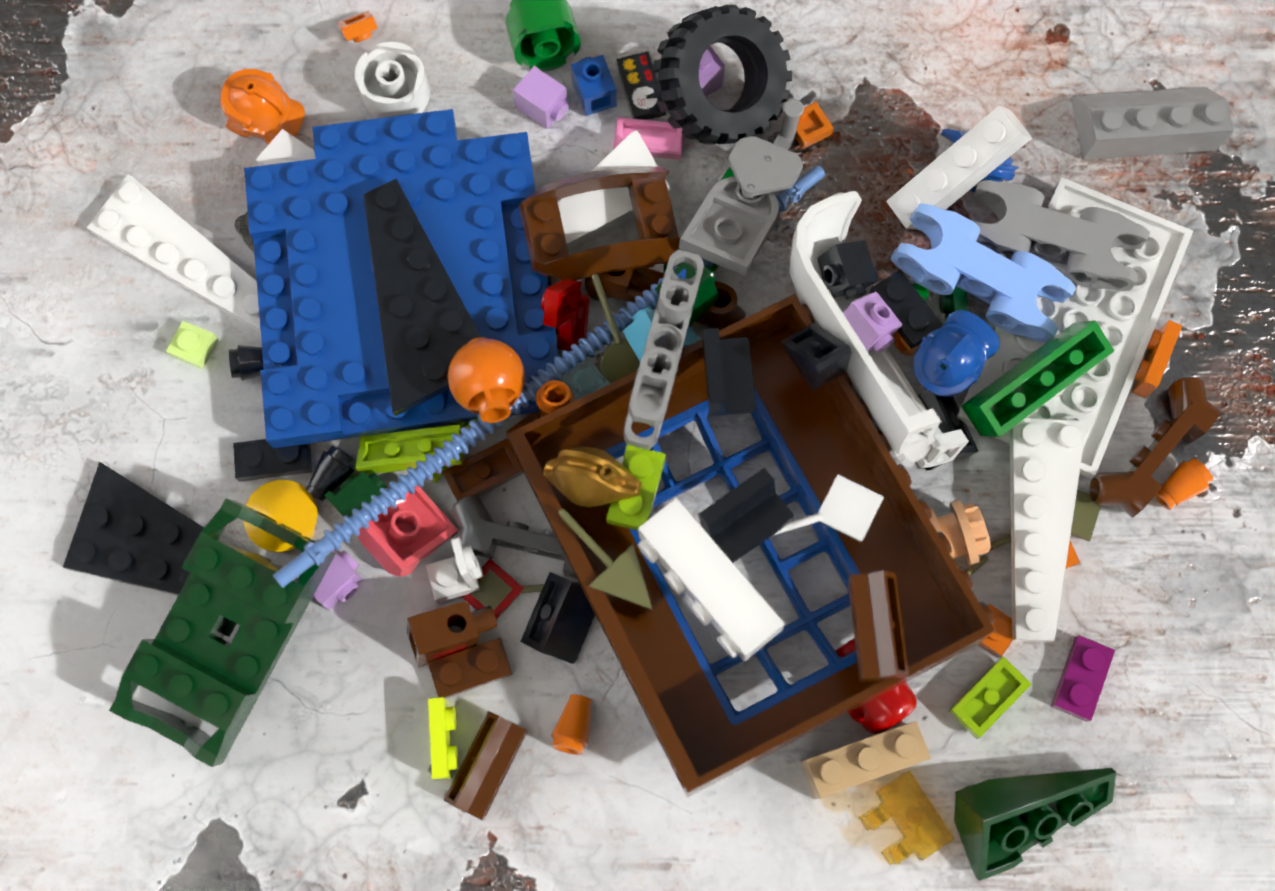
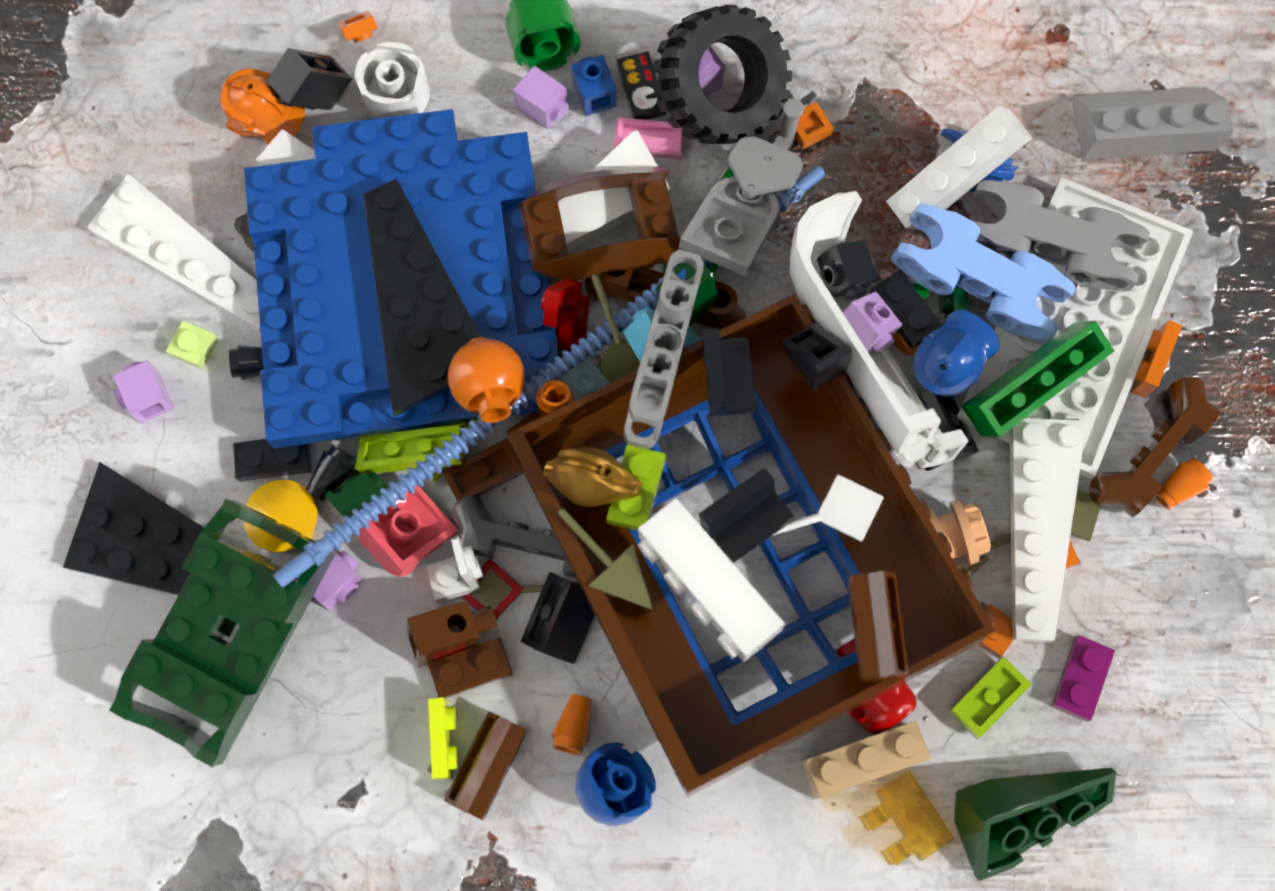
none -> lavender brick [113,360,175,424]
none -> black brick [266,48,352,111]
none -> blue cylinder [575,742,656,827]

